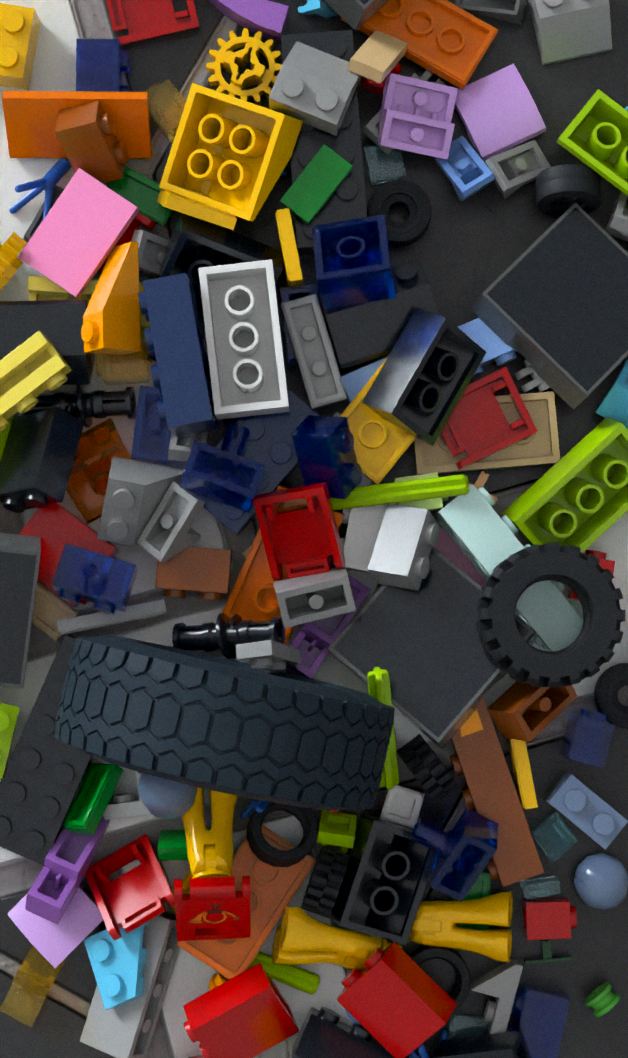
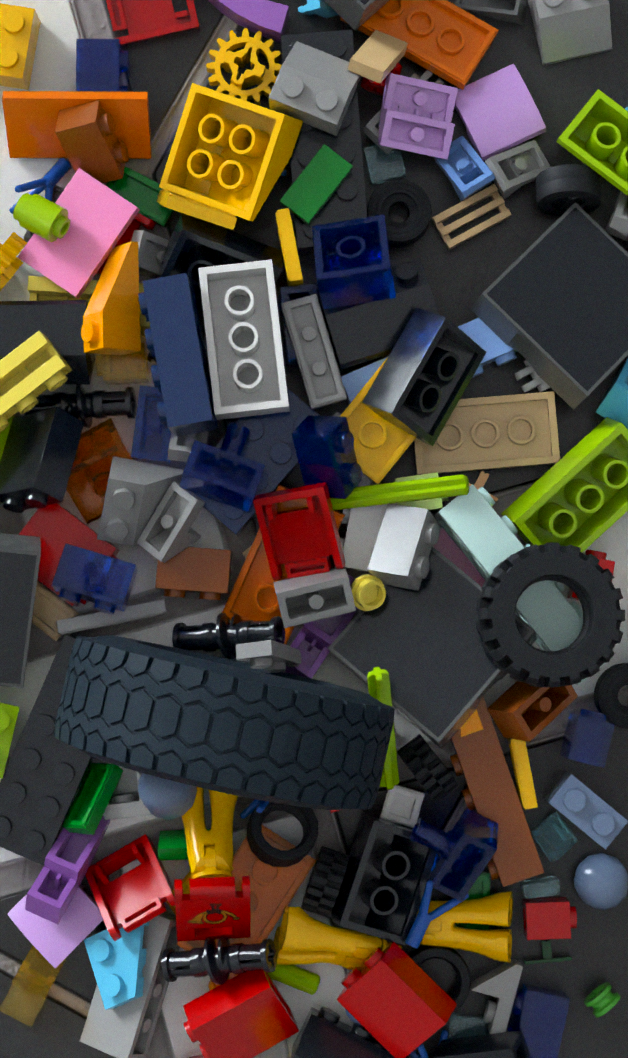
clear yellow brick [146,79,186,143] -> none
lime tile [317,810,357,854] -> none
red container [441,367,538,470] -> none
none -> lime brick [13,193,70,242]
none -> black piece [161,935,277,985]
none -> light yellow plate [351,574,386,611]
none -> blue plant [405,880,469,949]
none -> tan tile [432,184,512,250]

